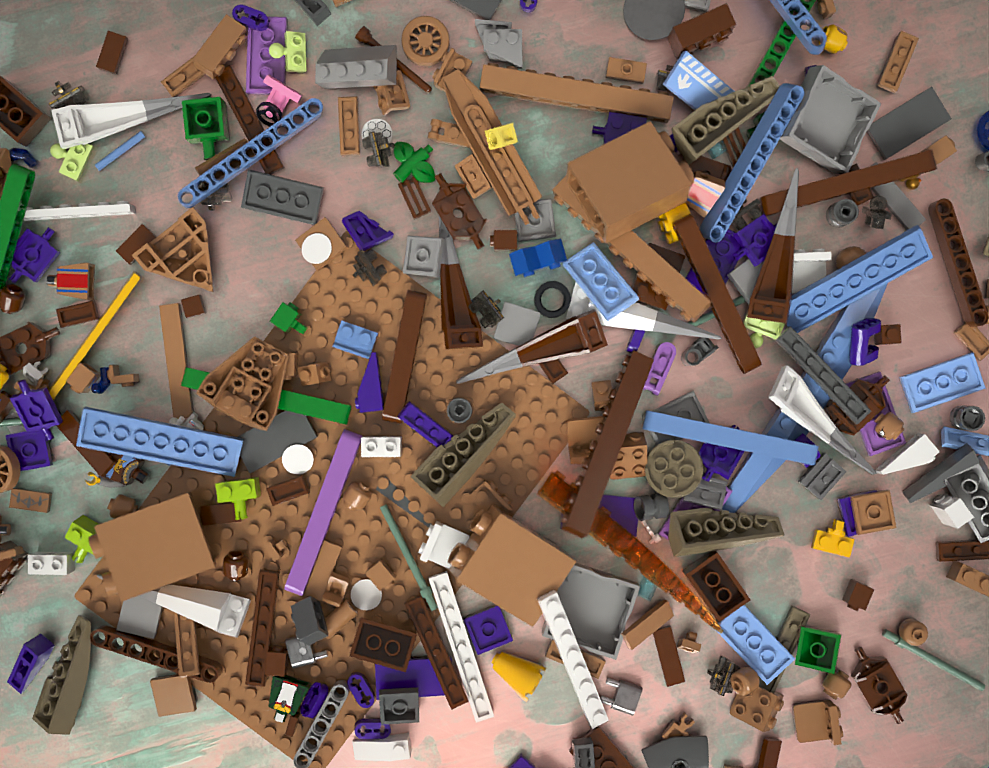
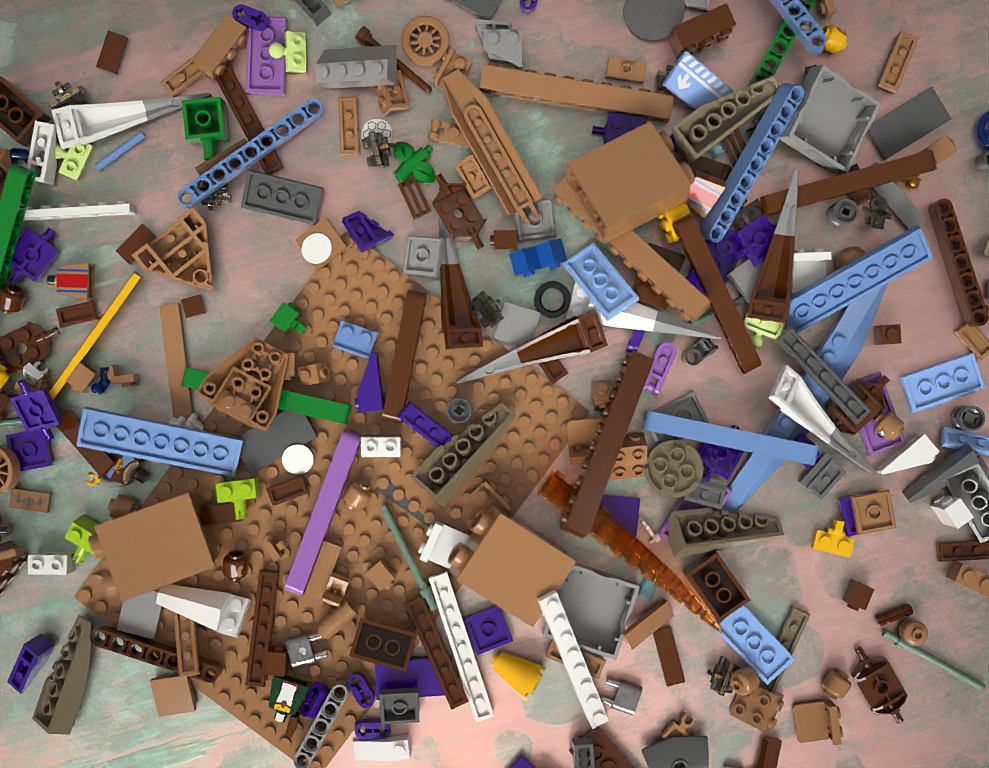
bright pink piece [256,75,303,127] -> none
dark grey brick [291,596,329,645] -> none
white sticker [351,579,382,610] -> none
clear smoke hips [353,249,387,286] -> none
light yellow brick [485,123,518,150] -> none
dark grey wheel [633,493,669,521] -> none
medium nougat tile [677,631,702,654] -> none
green slope [795,626,842,674] -> none
dark purple connector [849,318,881,366] -> none
none -> white slope [27,121,57,185]
none -> reddish brown axle [875,604,914,626]

